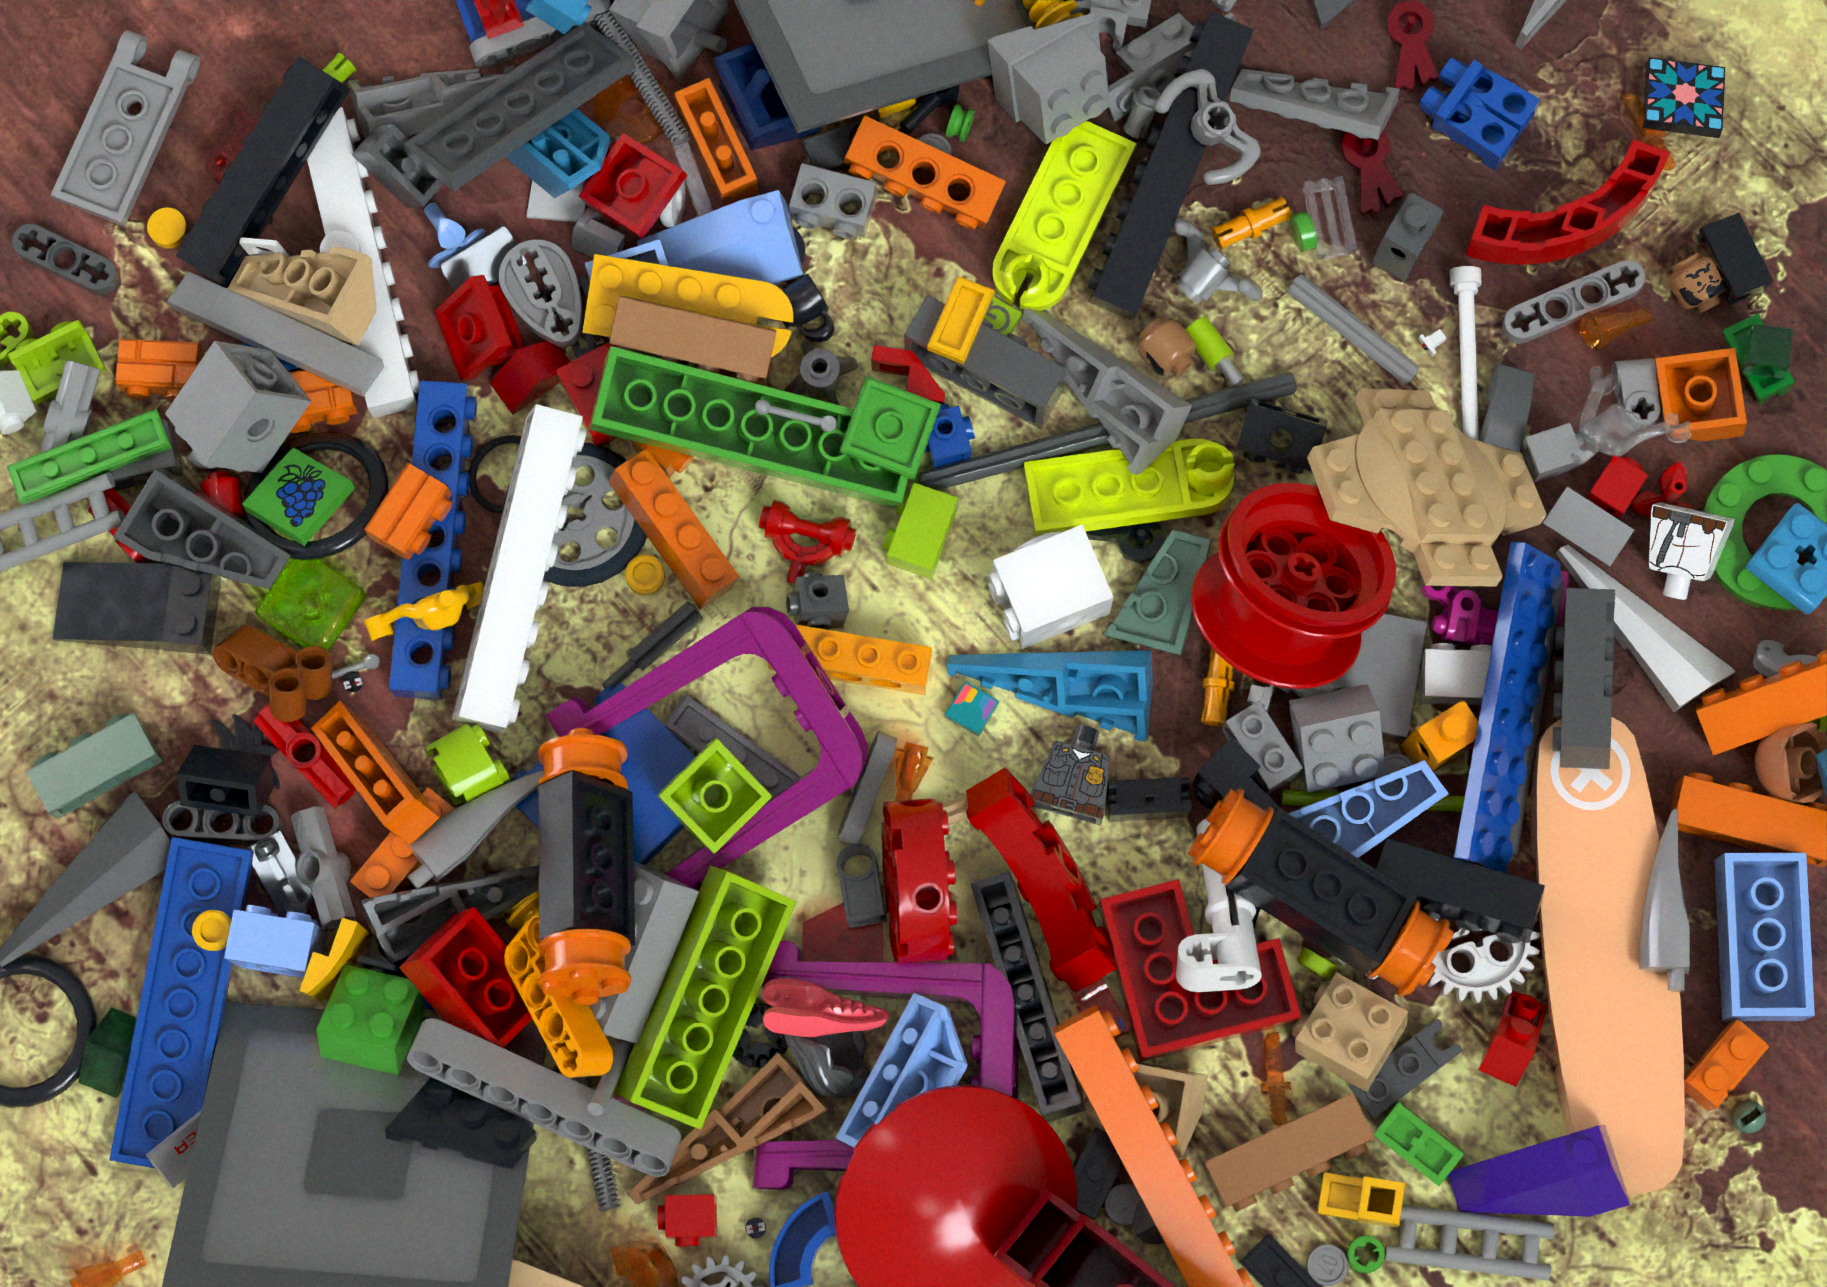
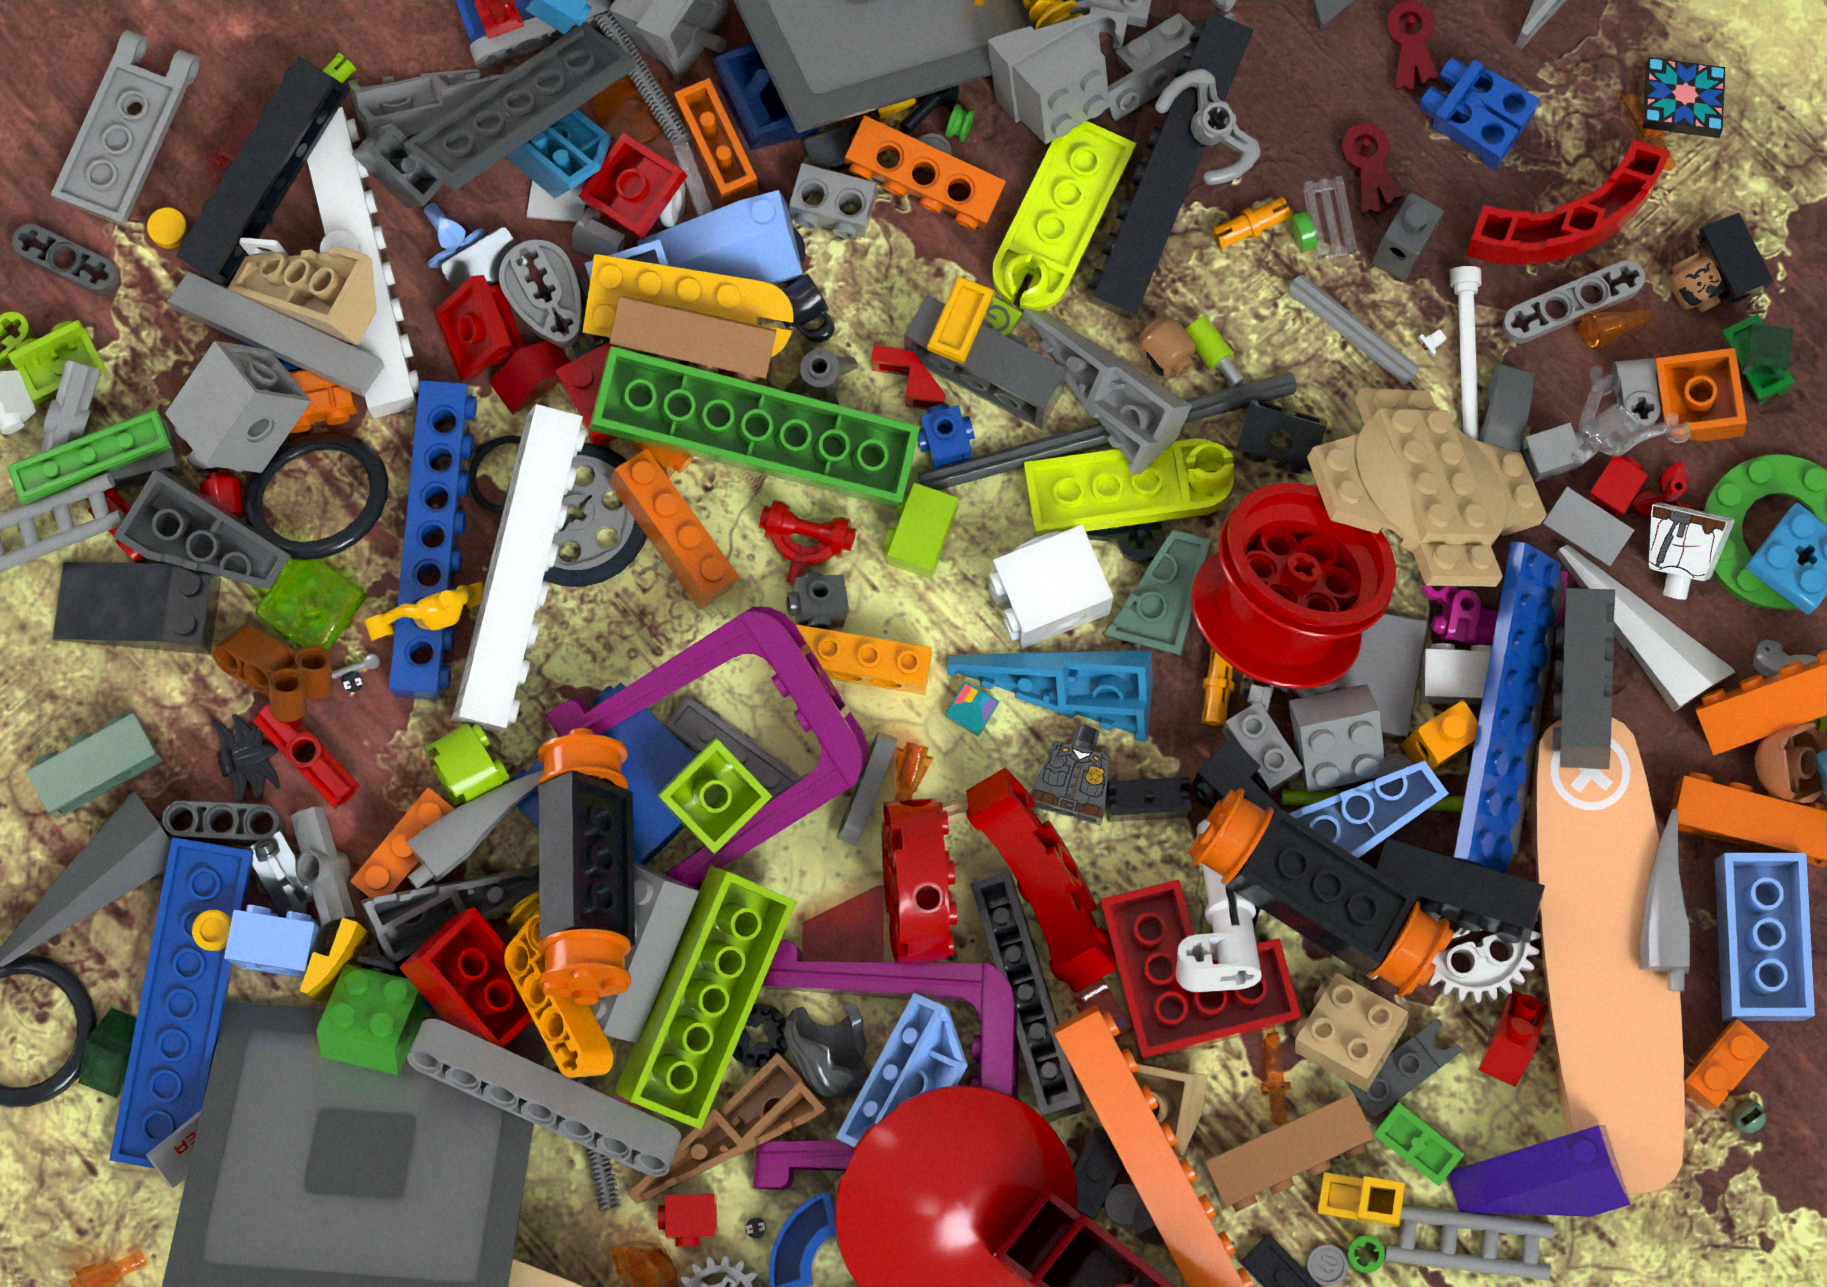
orange brick [115,339,205,401] -> none
black brick [177,745,274,817] -> none
bright green tile [242,448,355,546] -> none
orange brick [311,701,440,846] -> none
orange brick [364,463,453,561] -> none
black wing [385,1077,537,1169] -> none
light grey bar [587,1039,635,1116] -> none
dark grey axle [602,601,703,689] -> none
yellow tile [625,554,666,596] -> none
light grey hinge [755,399,836,432] -> none
coral animal [762,978,889,1037] -> none
dark grey piece [837,844,887,929] -> none
bright green tile [839,376,941,480] -> none
light grey pin [1123,86,1161,139] -> none
light grey piece [1173,218,1263,304] -> none
light grey wing [1229,69,1400,140] -> none
lime tile [1297,947,1338,981] -> none

